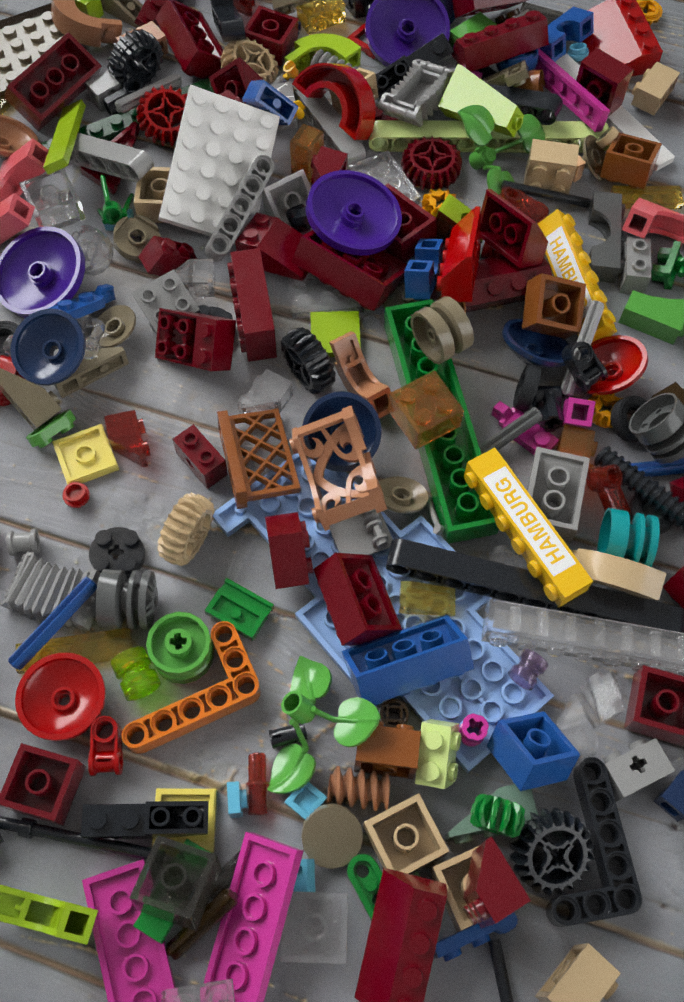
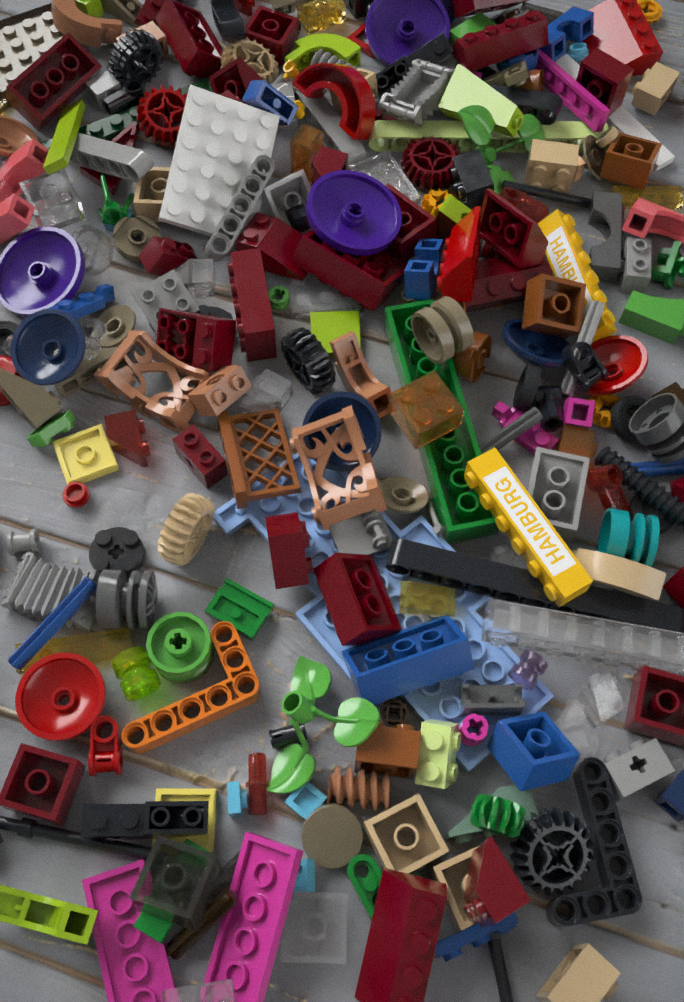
light grey axle [115,73,182,113] -> none
none -> nougat fence [93,330,212,433]
none -> nougat brick [188,365,252,416]
none -> bright green bush [268,286,290,311]
none -> black brick [450,148,495,210]
none -> dark orange cylinder [451,331,492,383]
none -> dark grey hinge [459,683,525,716]

